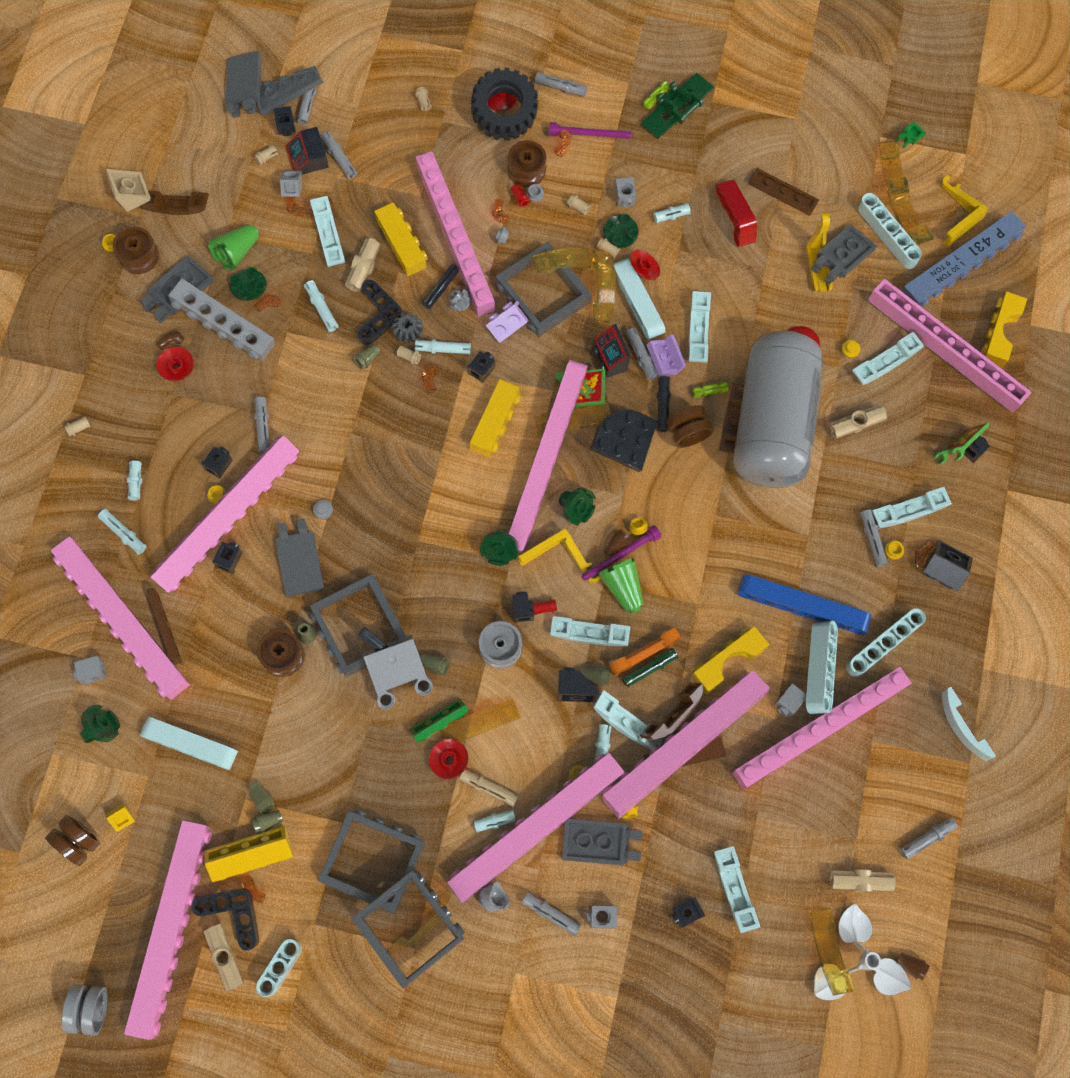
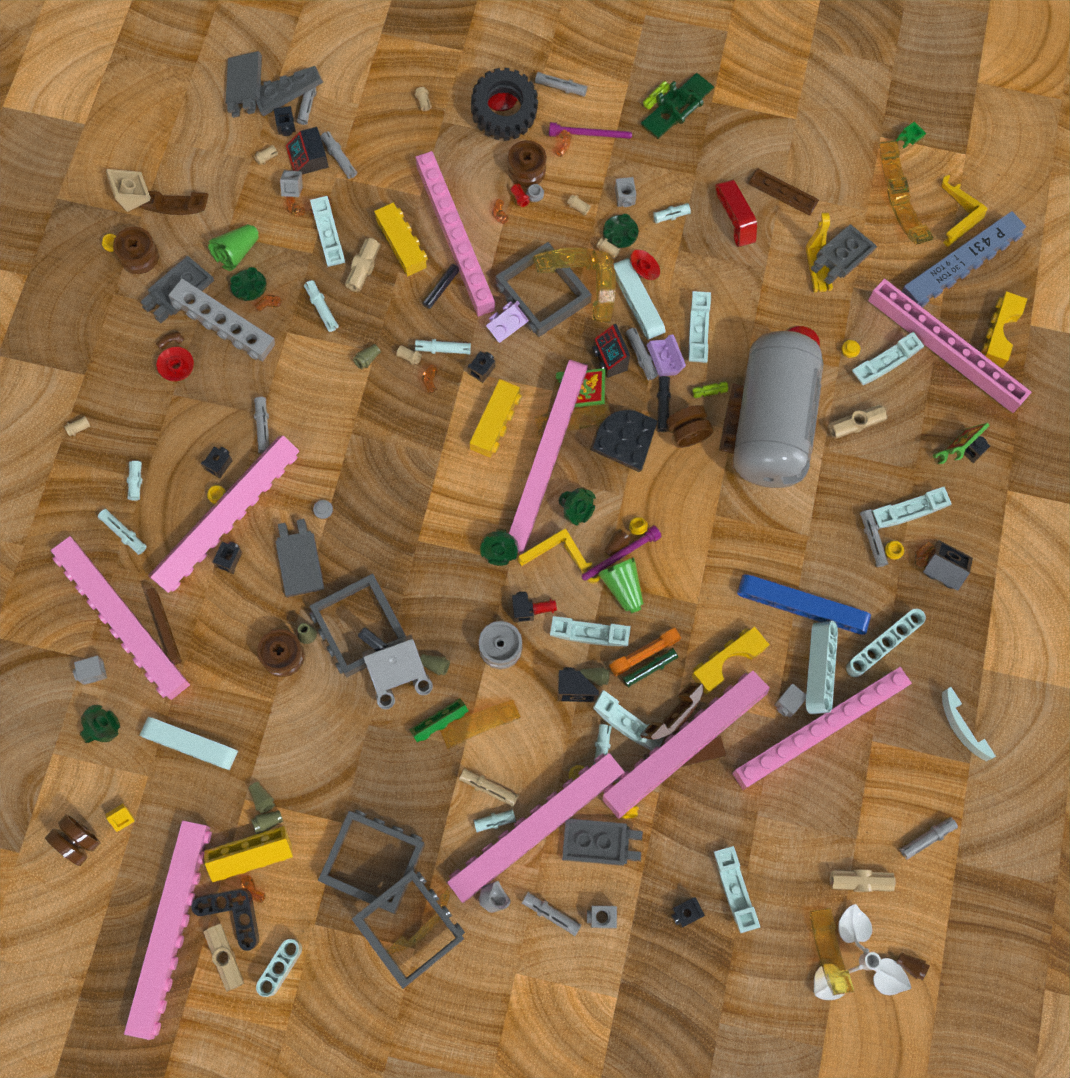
light grey wheel [62,984,108,1036] -> none
black beam [358,280,402,345] -> none
dark grey gear [392,311,424,344] -> none
red dish [429,739,469,779] -> none
light grey gear [448,289,471,311] -> none
light grey plate [495,226,509,244] -> none
light aqua beam [858,193,922,269] -> none

